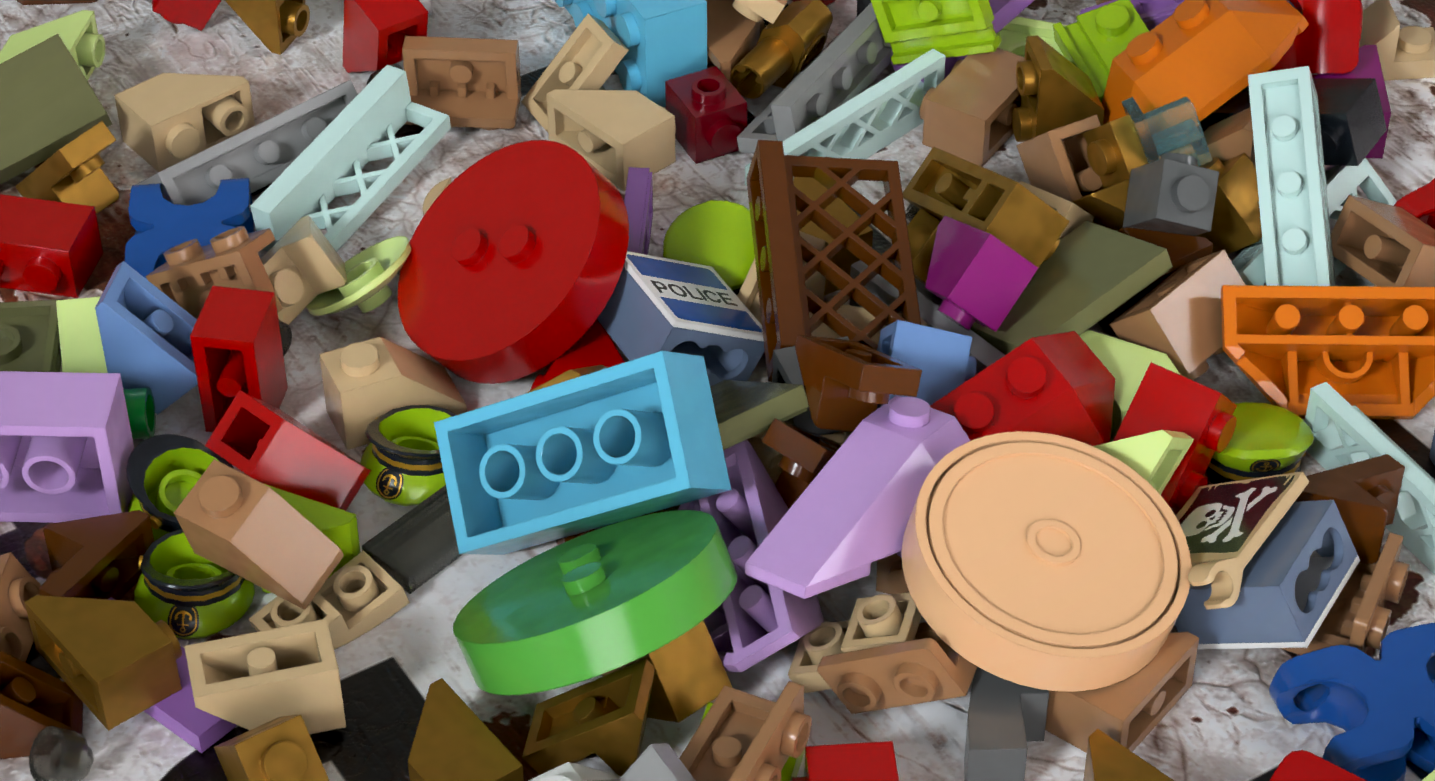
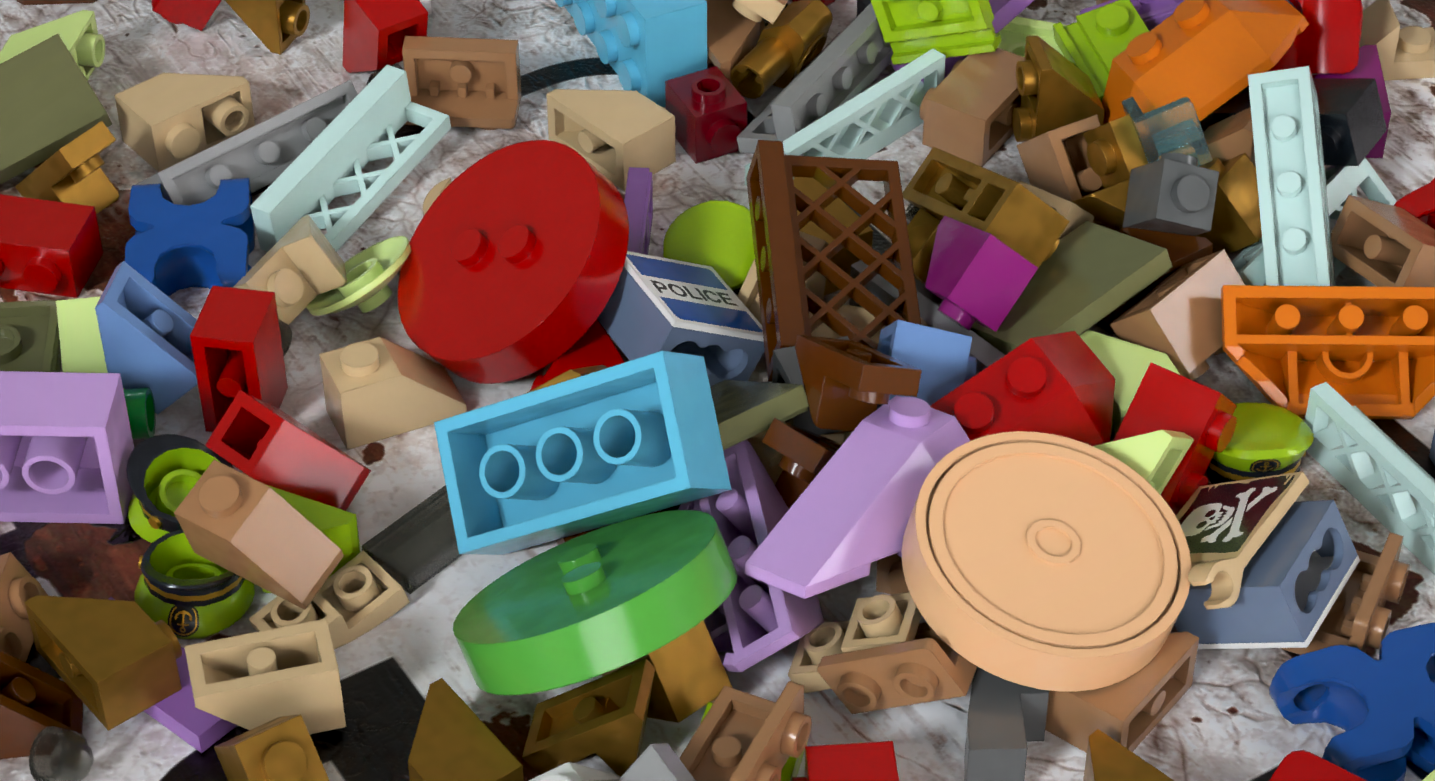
reddish brown slope [38,510,154,600] -> none
medium nougat bracket [145,226,283,319] -> none
piece [360,405,456,506] -> none
tan slope [521,13,629,132] -> none
reddish brown slope [1295,454,1405,564] -> none

